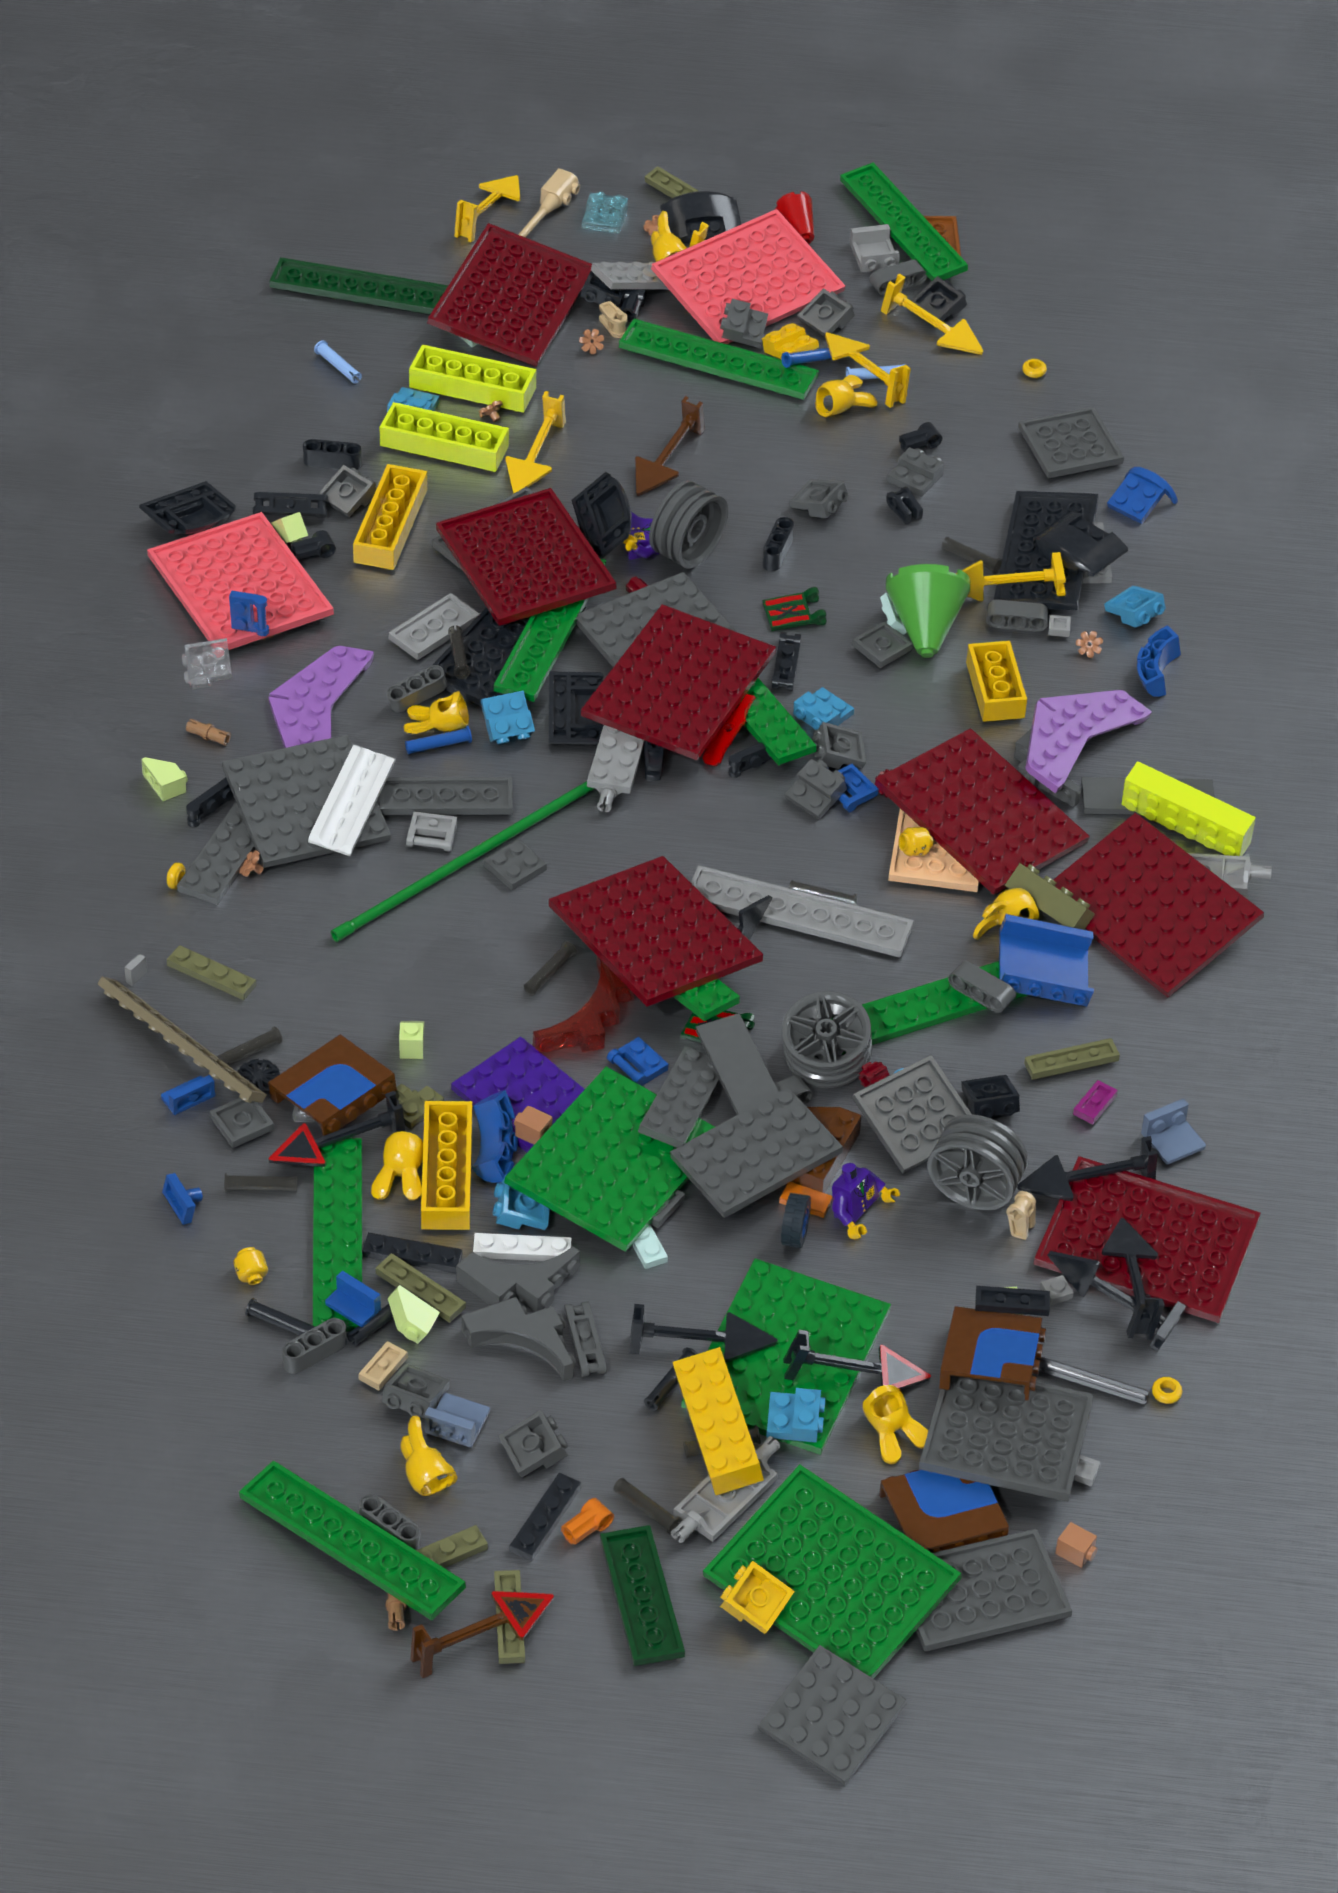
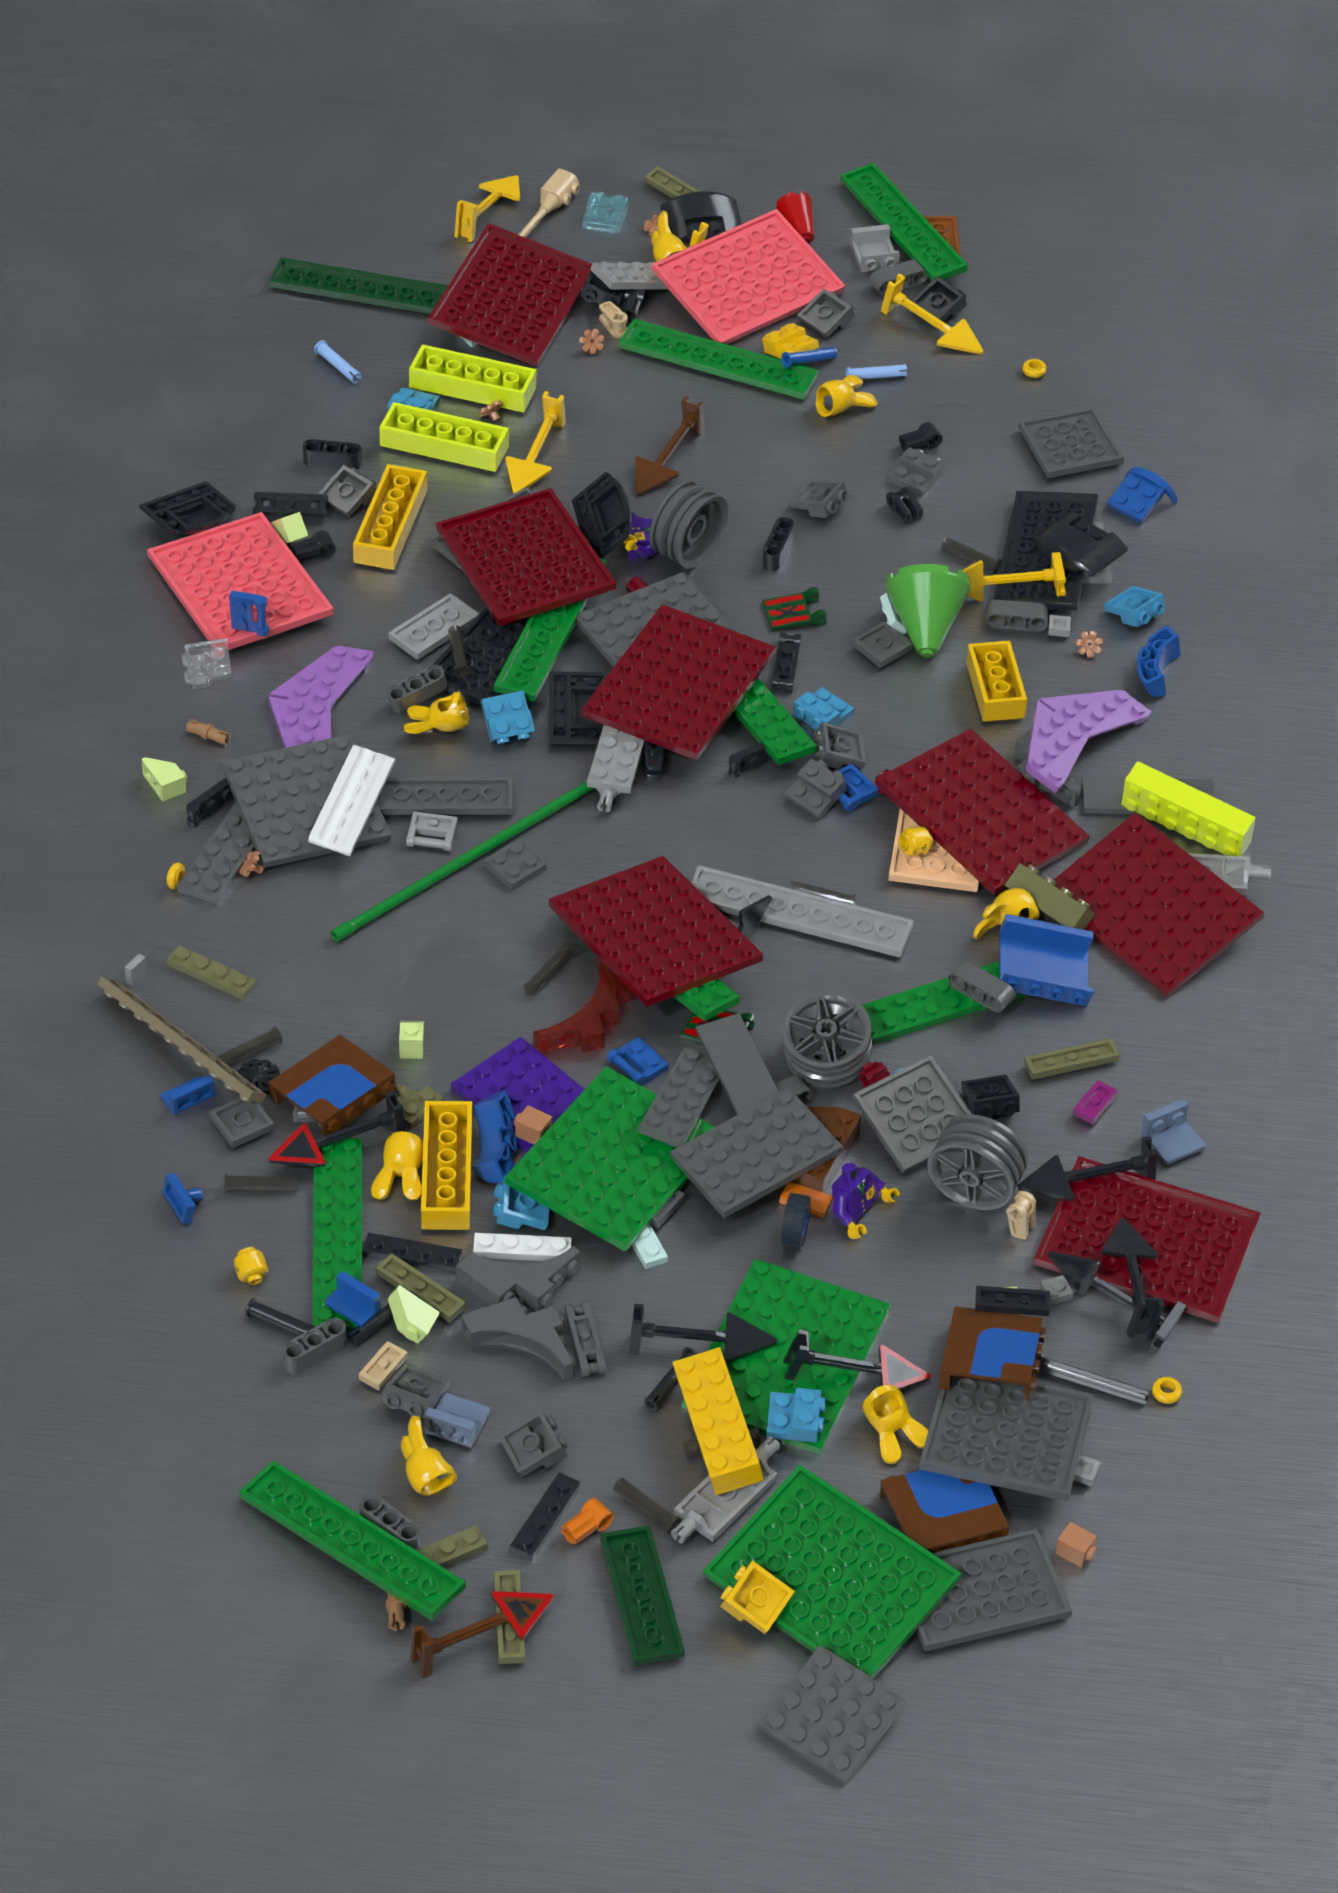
blue pin [405,726,472,755] -> none
red piece [702,694,756,766] -> none
dark grey plate [720,299,768,348] -> none
yellow piece [825,332,911,408] -> none

